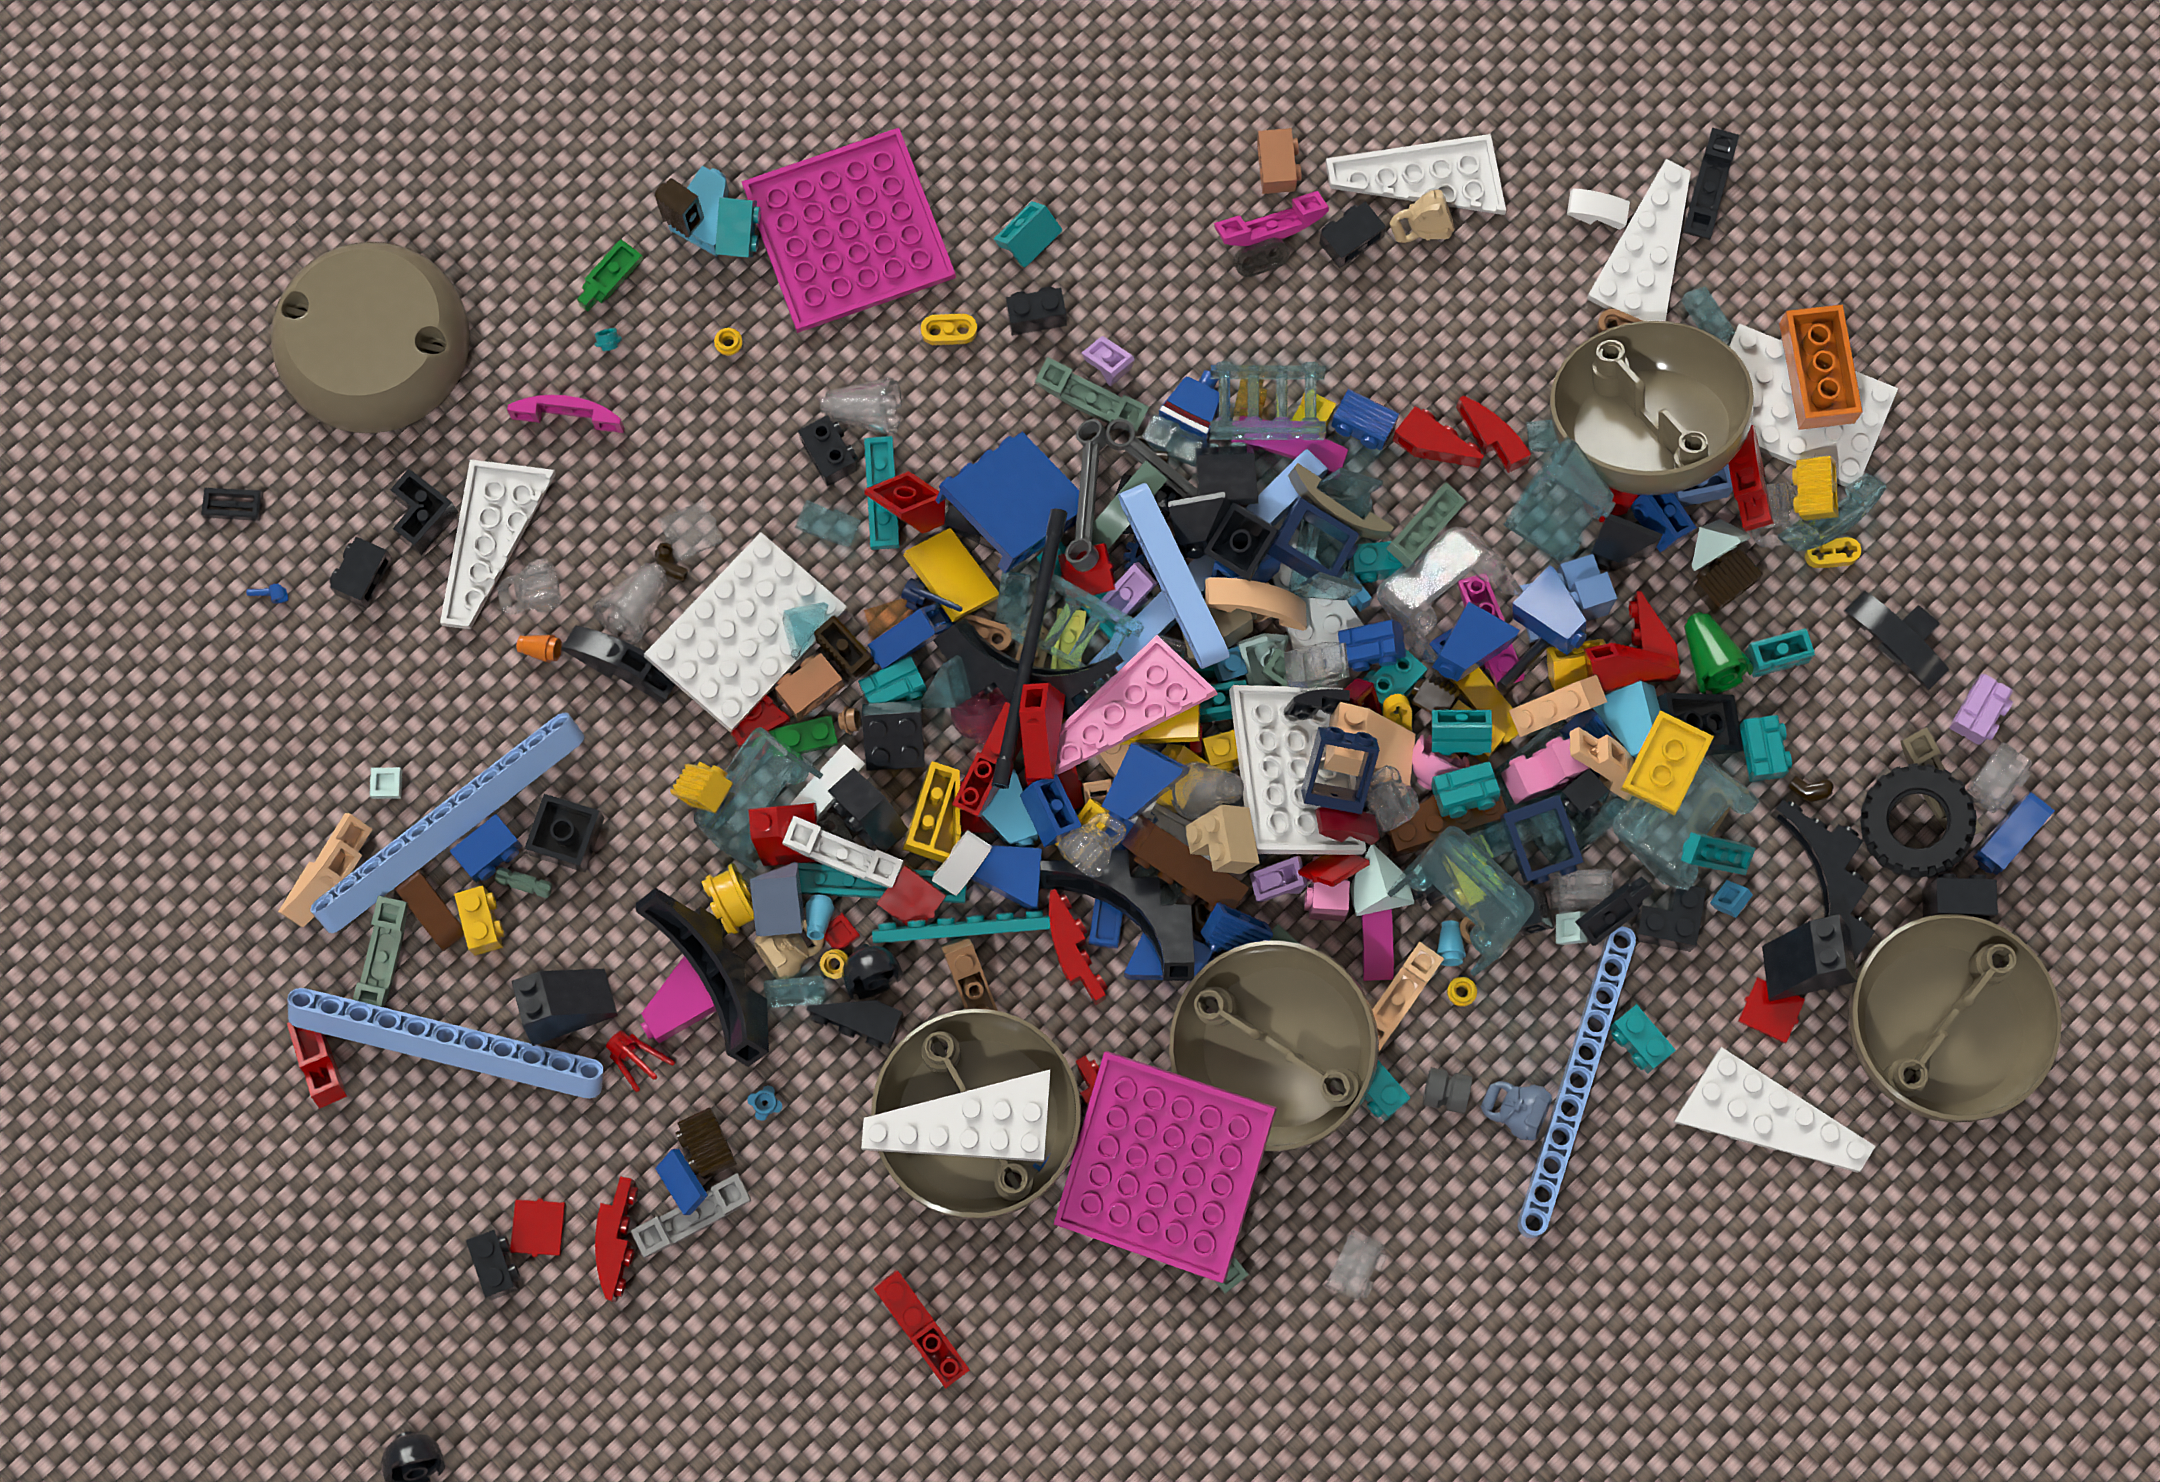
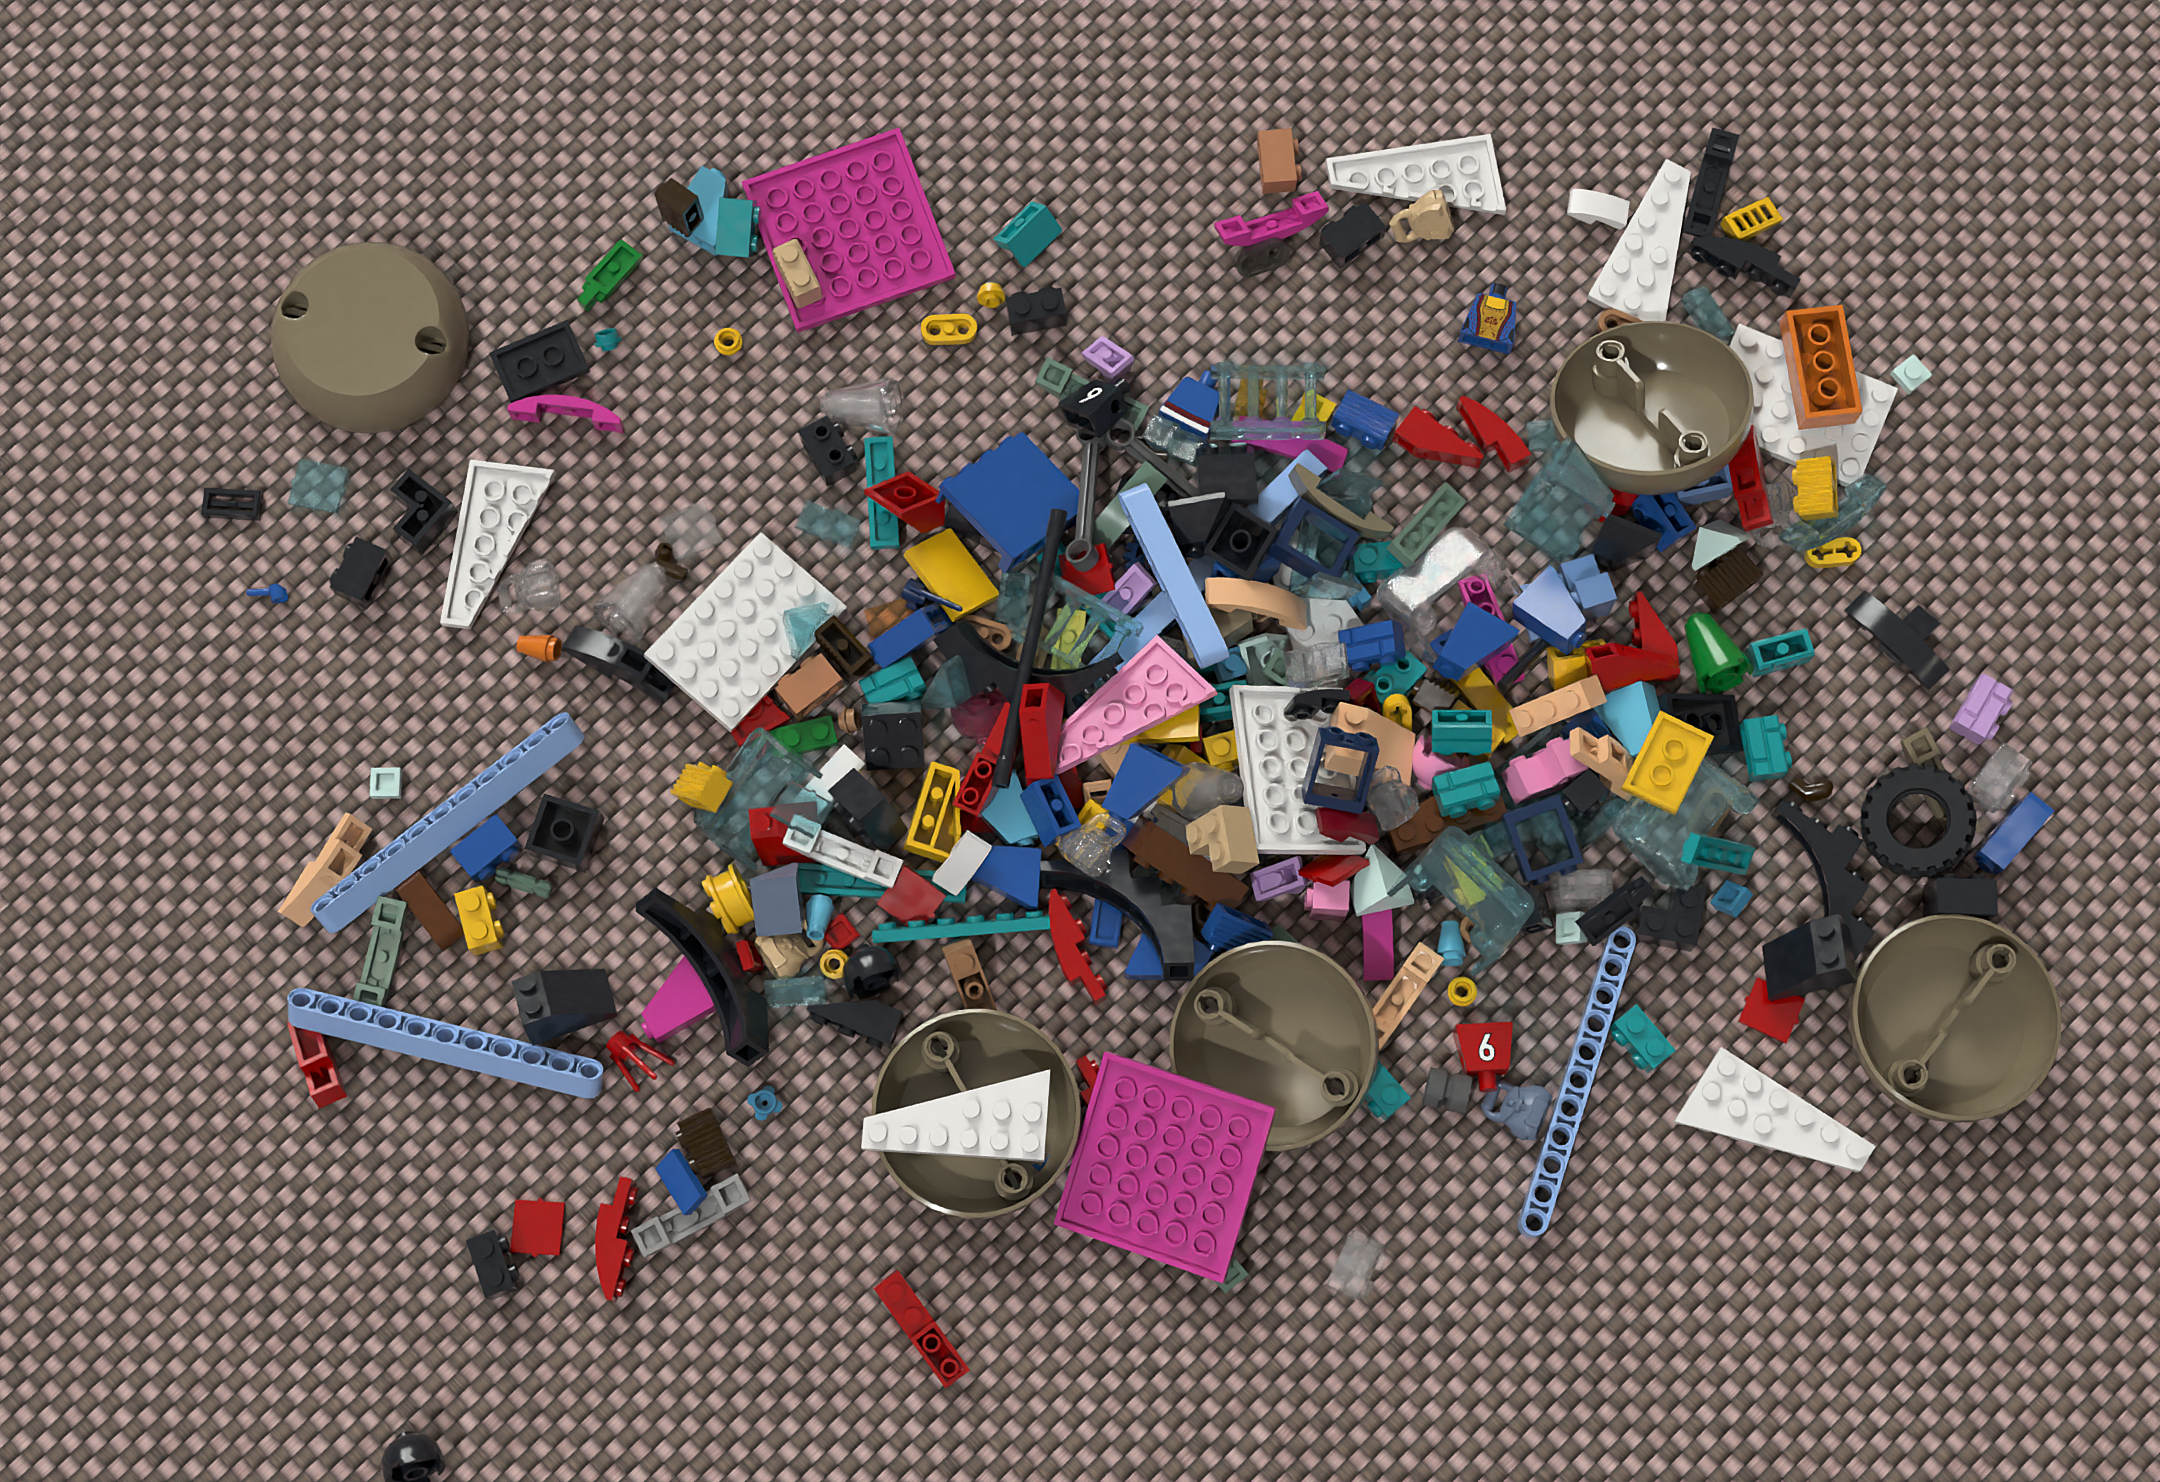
none -> clear light blue piece [288,459,349,514]
none -> black plate [489,320,590,403]
none -> red tile [735,939,764,973]
none -> clear light blue piece [770,781,833,839]
none -> tan brick [772,239,823,309]
none -> yellow plate [977,283,1005,308]
none -> black torso [1058,378,1131,438]
none -> red torso [1453,1021,1513,1092]
none -> torso [1458,283,1516,355]
none -> black slope [1687,236,1801,298]
none -> yellow slope [1720,197,1783,242]
none -> light aqua plate [1890,354,1932,395]

